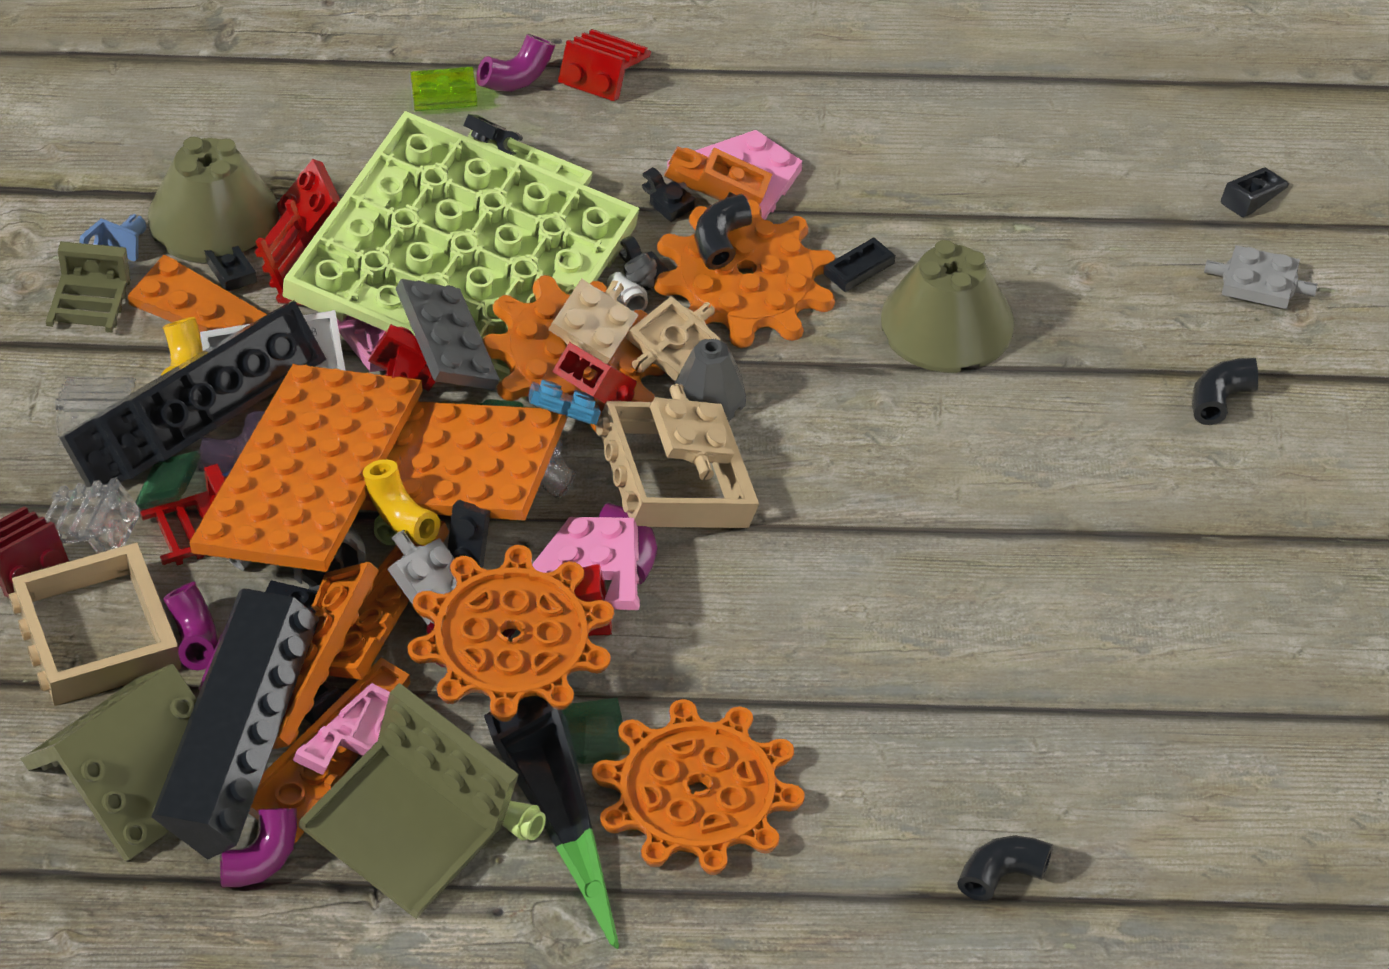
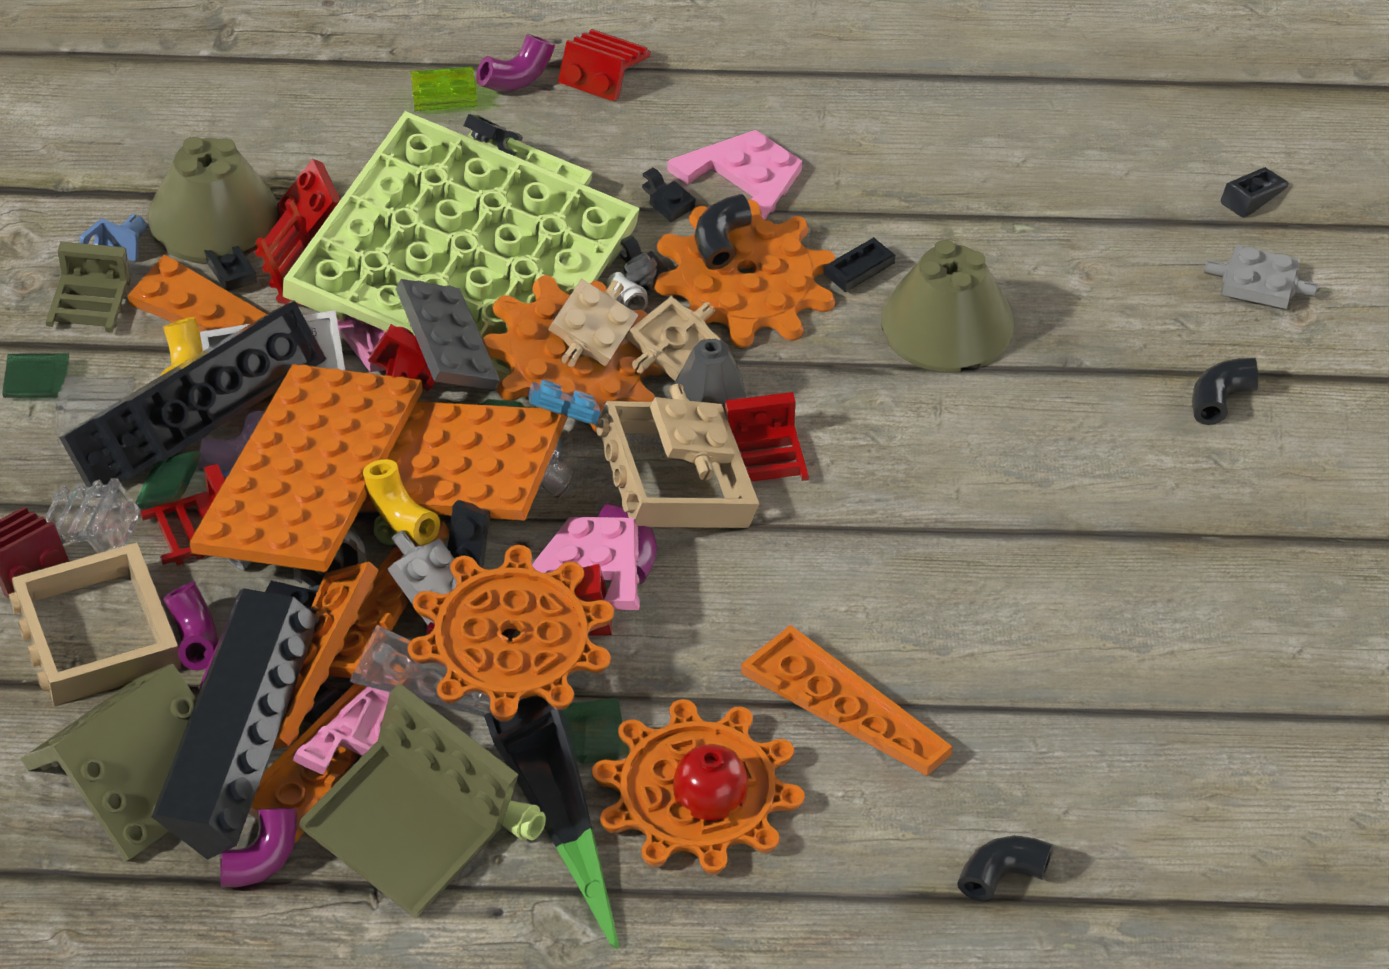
red torso [552,342,637,404] -> none
orange plate [664,146,772,205] -> none
none -> clear green piece [2,353,70,398]
none -> clear wing [350,625,491,717]
none -> red cylinder [673,744,748,821]
none -> red plate [725,392,809,482]
none -> orange wing [741,625,953,776]

